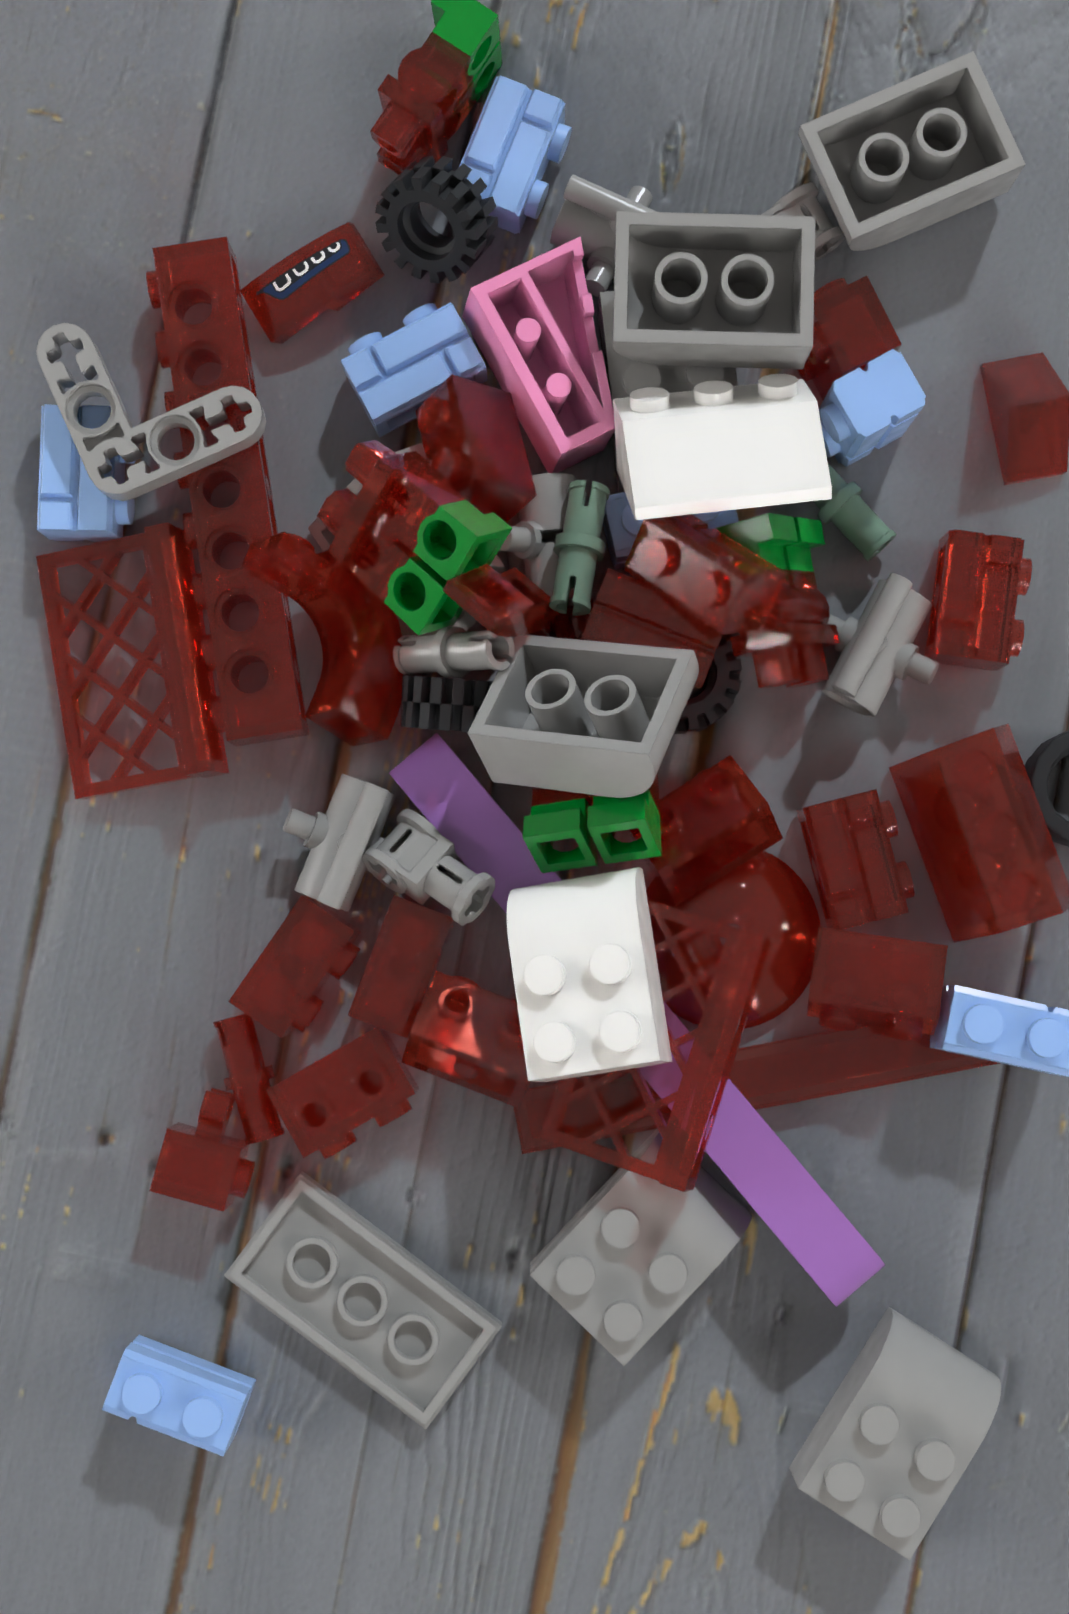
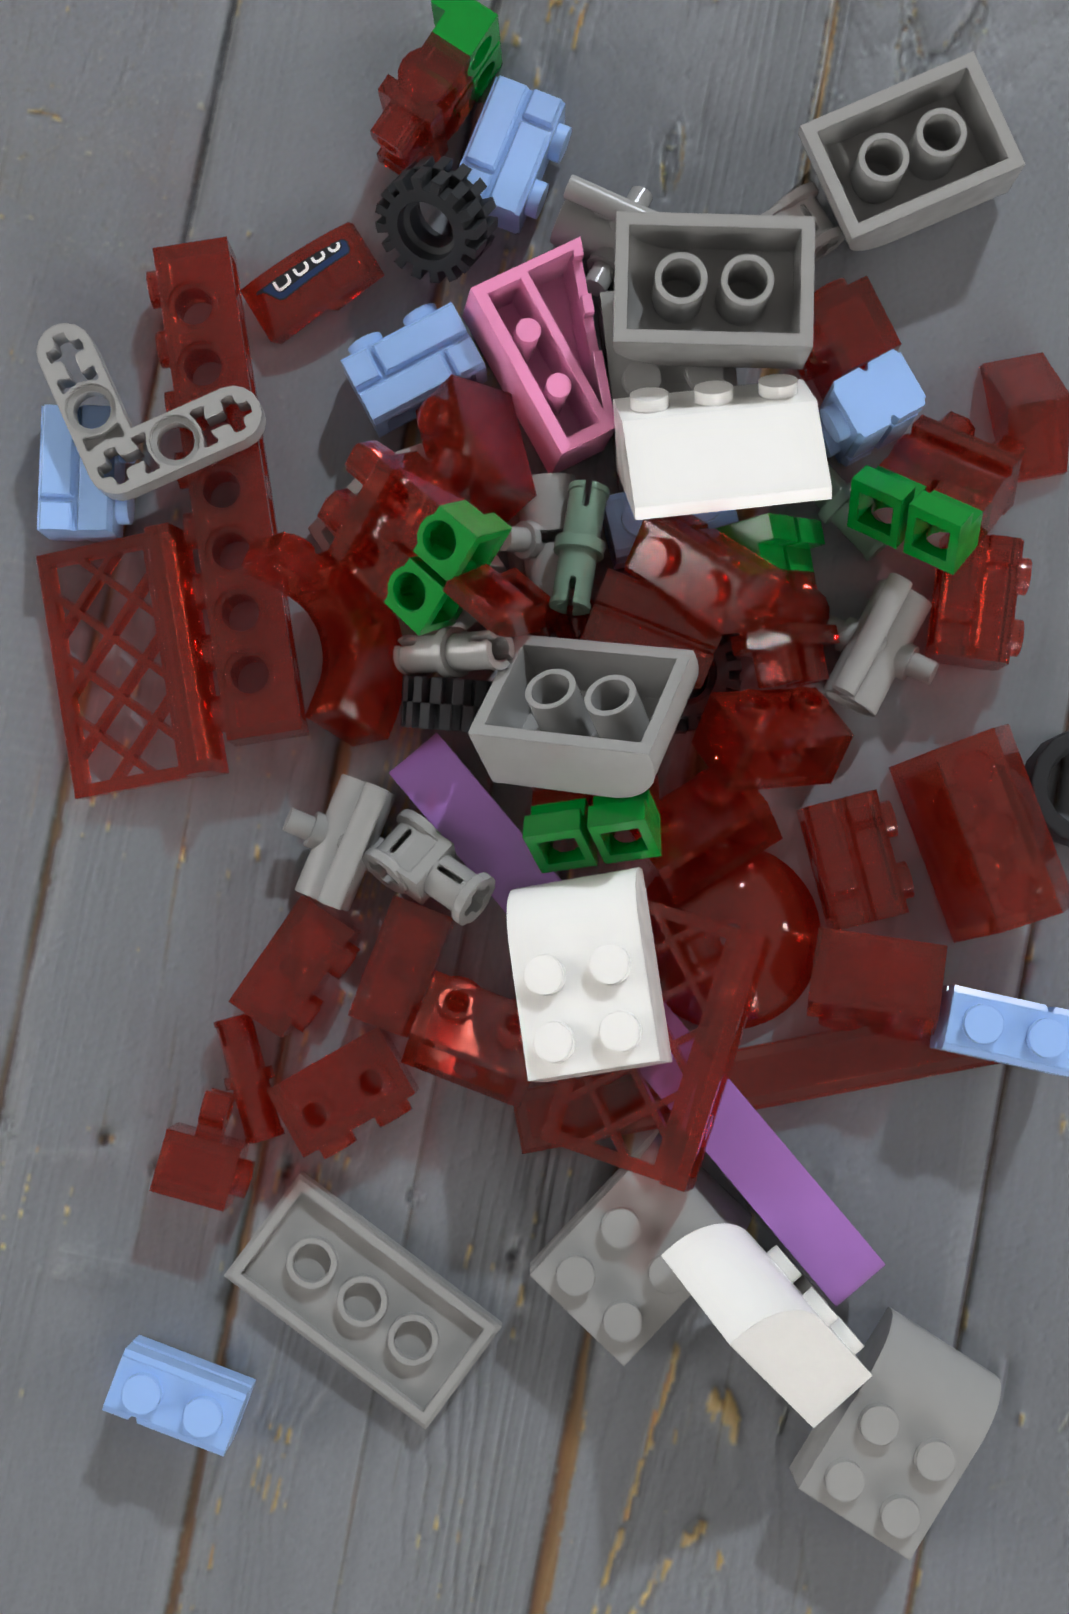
none -> white brick [661,1223,873,1428]
none -> clear red brick [691,686,854,792]
none -> hips [847,411,1027,575]

